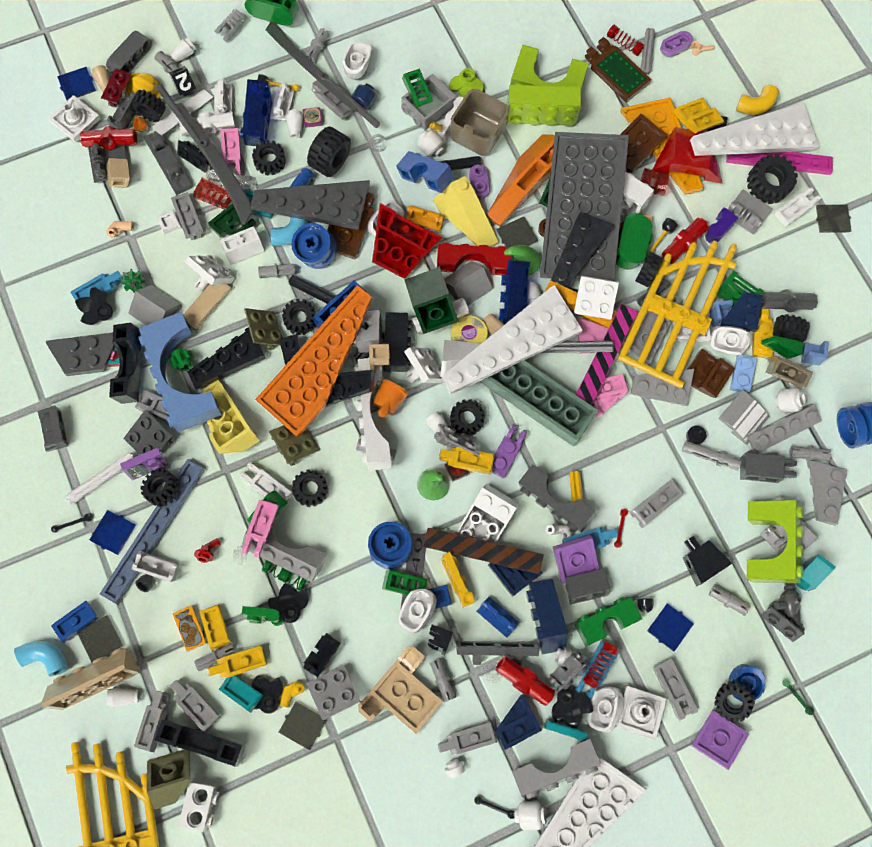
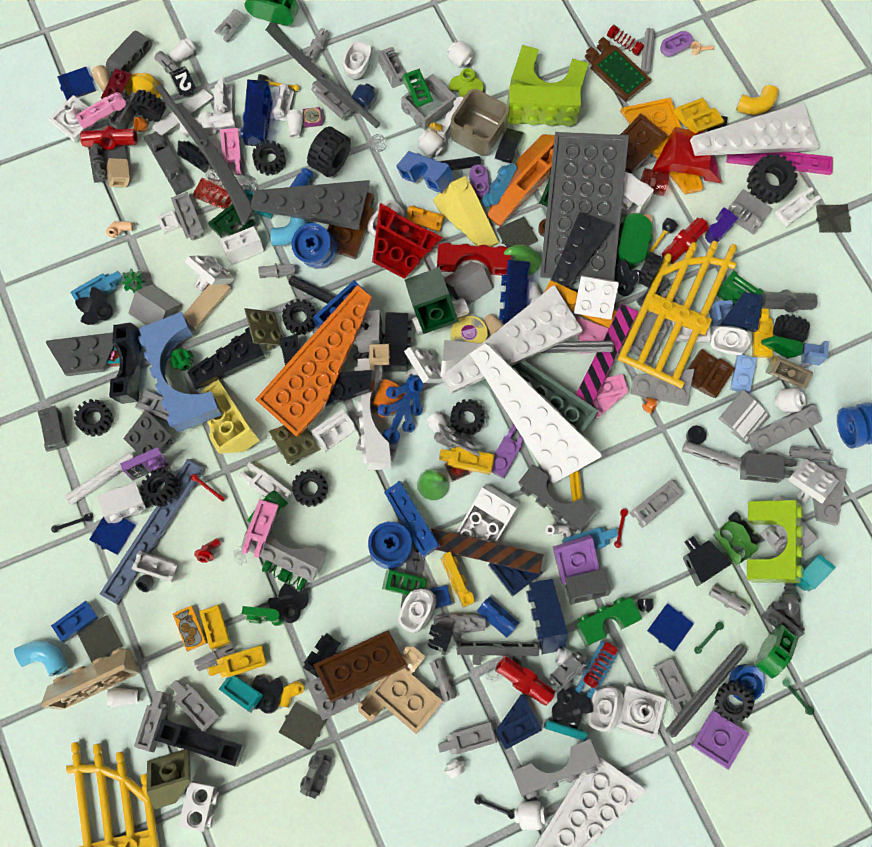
none -> black tyre [74,399,113,437]
none -> bright pink hinge [76,92,126,129]
none -> white brick [97,482,146,523]
none -> red hinge [191,474,225,502]
none -> dark grey hinge [300,751,332,799]
none -> white hinge [311,409,356,452]
none -> reddish brown tile [314,630,407,703]
none -> light grey hinge [378,47,407,88]
none -> blue plant [378,375,424,445]
none -> blue plate [384,481,441,557]
none -> light grey hinge [433,613,486,632]
none -> white head [447,40,473,67]
none -> white wing [470,342,602,484]
none -> dark azure hinge [482,163,517,207]
none -> black slope [495,128,524,163]
none -> black plate [614,259,640,296]
none -> orange hinge [642,398,658,414]
none -> dark grey axle [665,645,747,738]
none -> clear green hinge [694,622,724,654]
none -> bright green piece [713,521,758,565]
none -> black axle [728,511,761,545]
none -> green brick [754,624,799,679]
none -> white plate [788,459,839,503]

